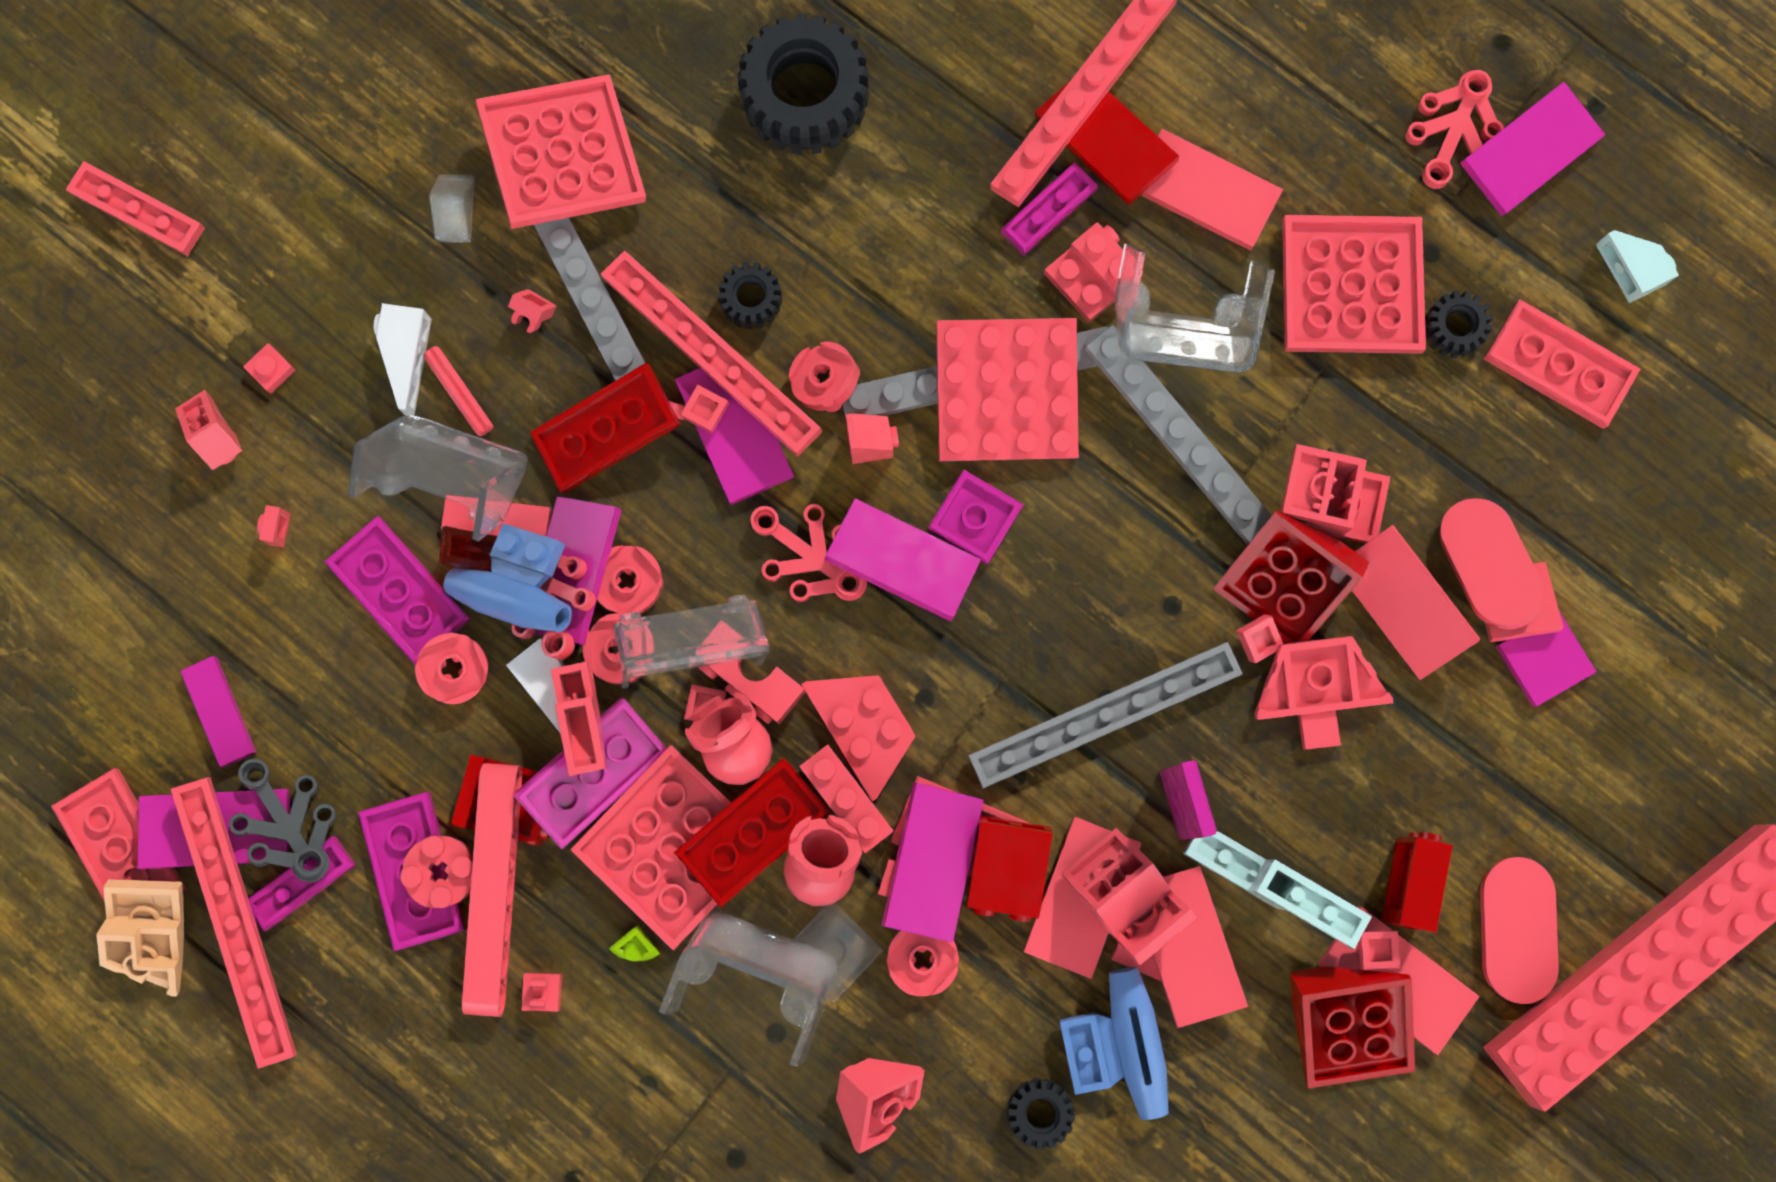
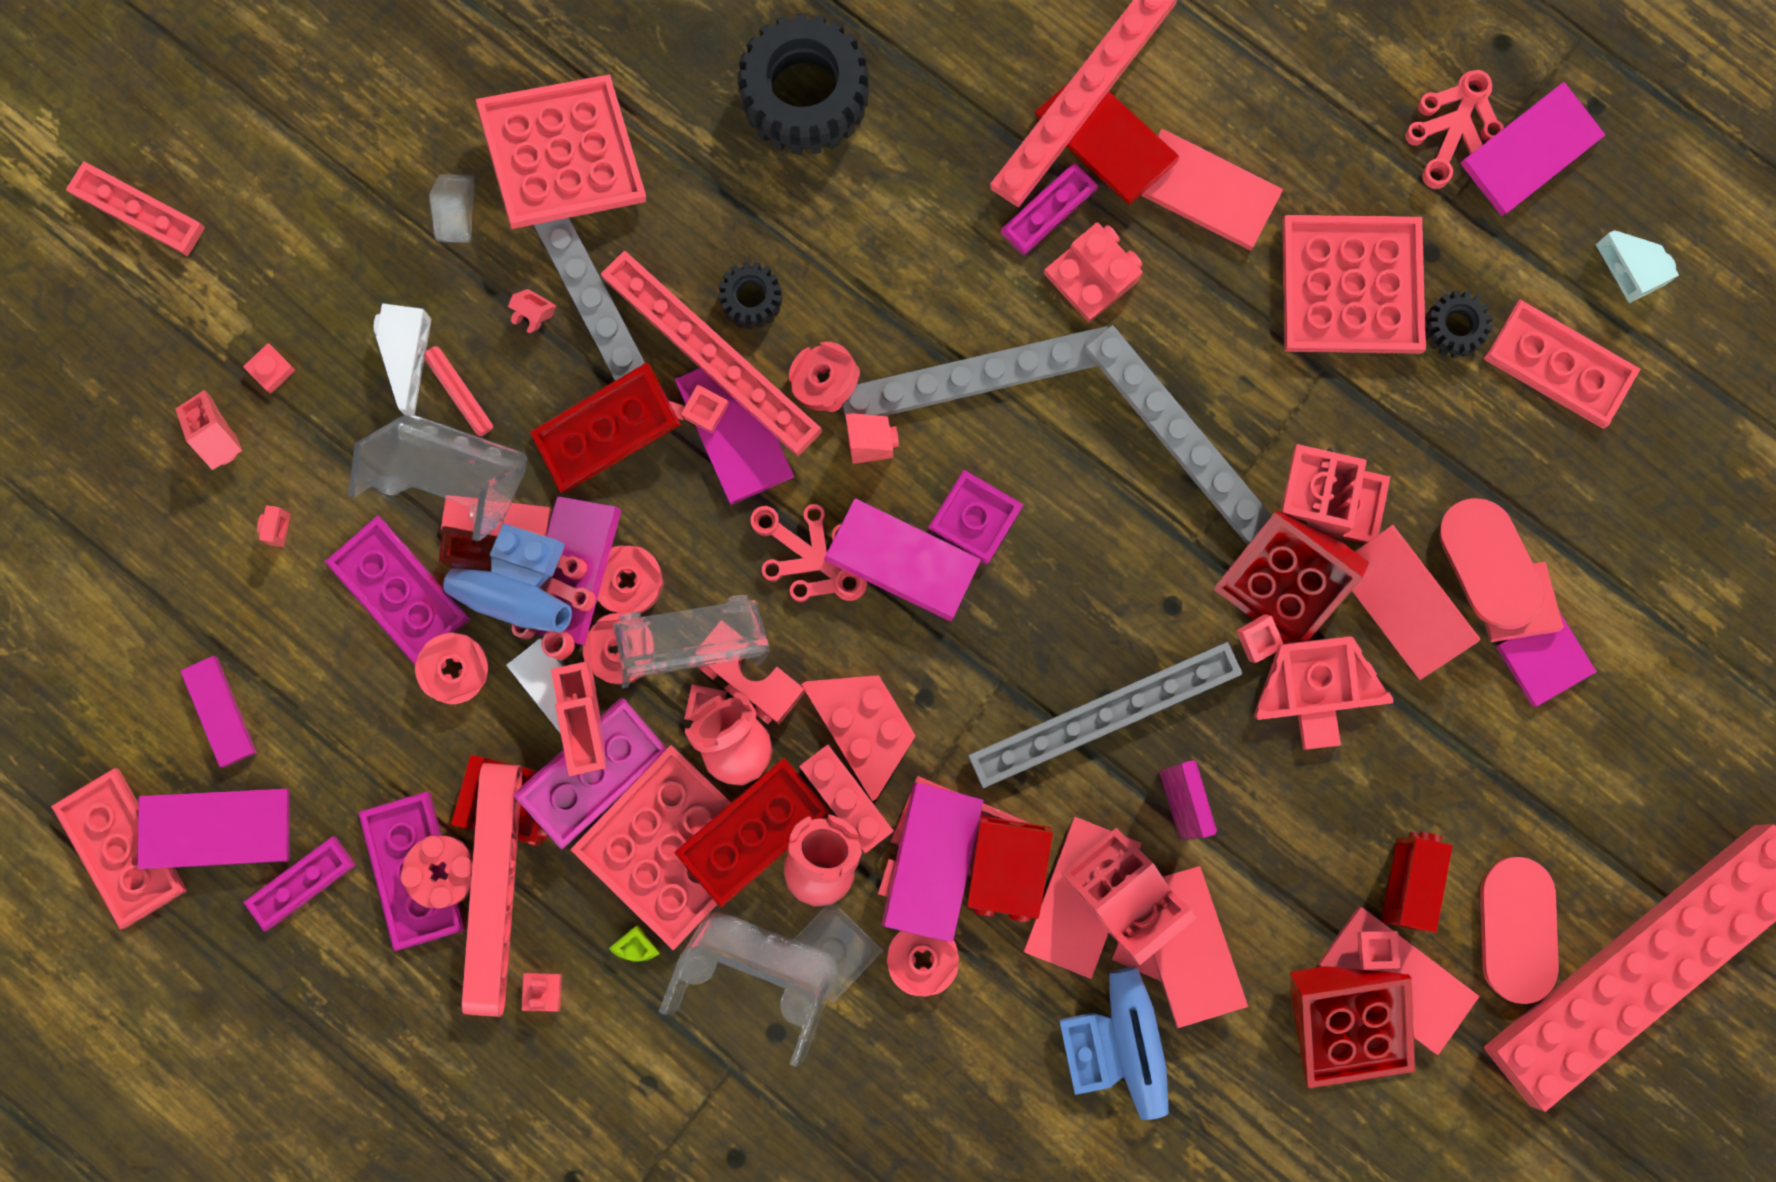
light nougat slope [96,879,184,996] -> none
coral plate [170,777,297,1069] -> none
dark grey plant [229,759,337,883] -> none
coral slope [836,1058,925,1154] -> none
coral plate [936,318,1079,461] -> none
black tyre [1007,1078,1075,1150] -> none
clear windscreen [1115,244,1275,373] -> none
light aqua bracket [1183,831,1372,949] -> none

